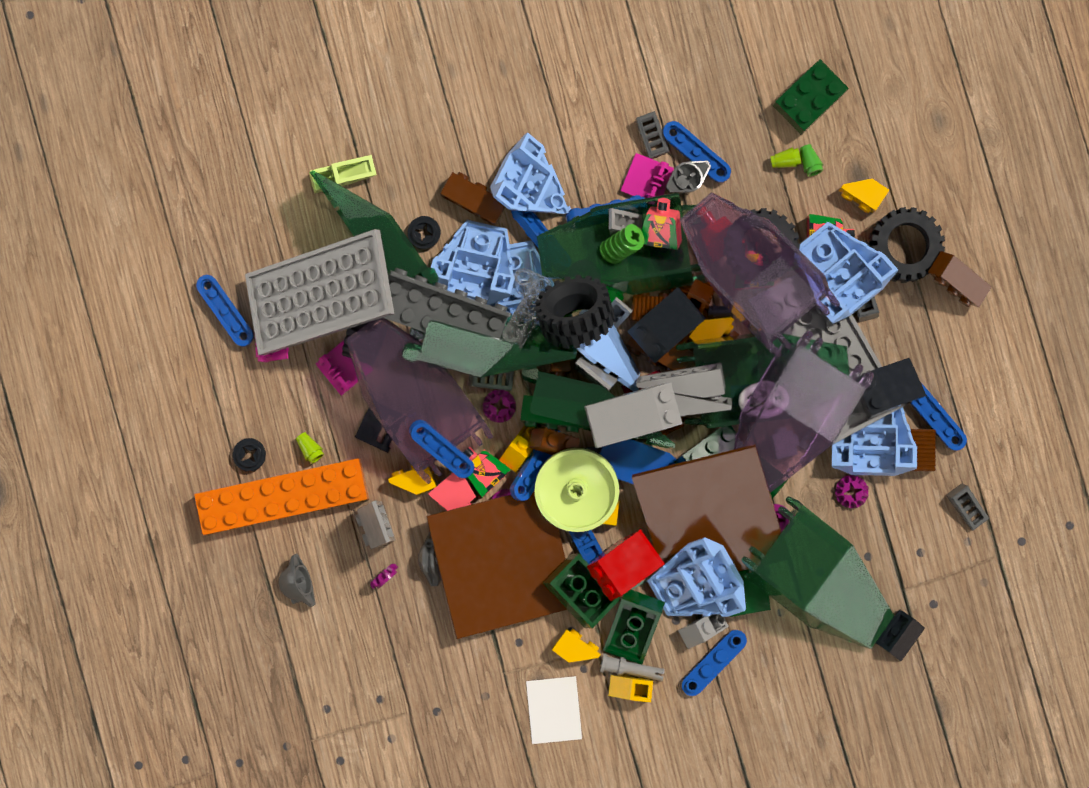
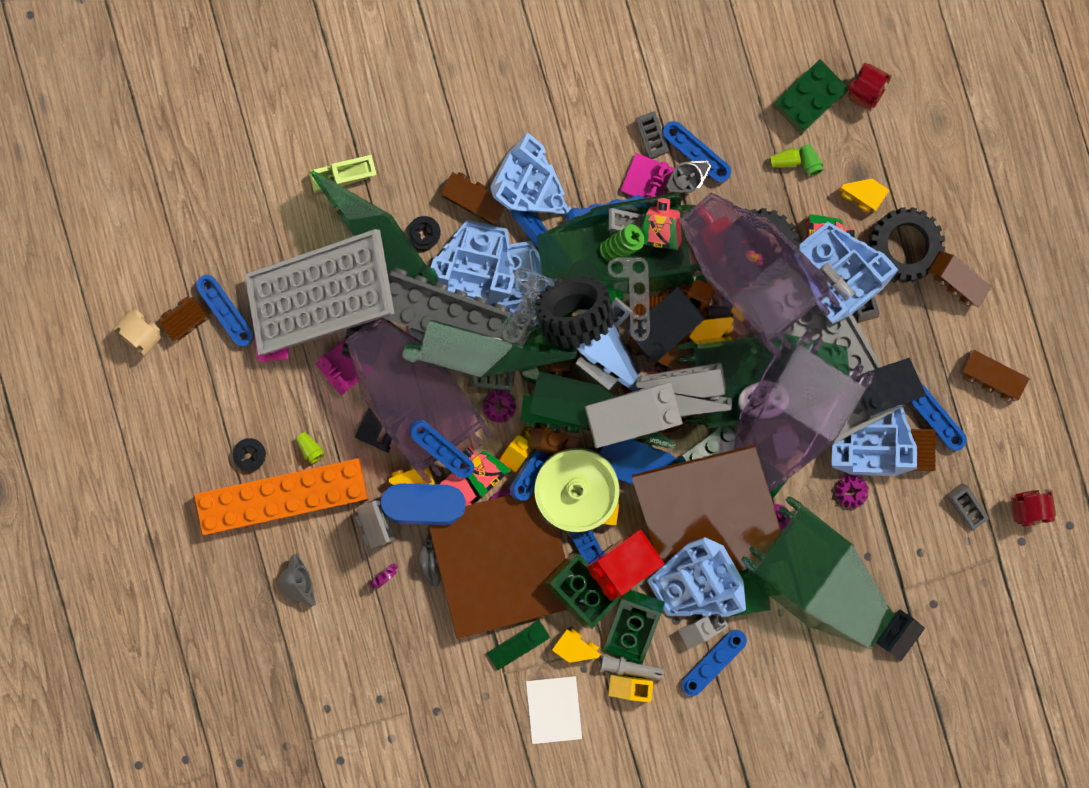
none -> tan brick [113,309,162,357]
none -> reddish brown brick [159,297,209,343]
none -> blue tile [381,483,466,525]
none -> dark green slope [487,619,551,670]
none -> clear beam [608,257,650,341]
none -> light grey axle [819,263,855,301]
none -> dark red brick [847,63,892,112]
none -> reddish brown brick [959,350,1030,403]
none -> dark red brick [1010,489,1056,527]

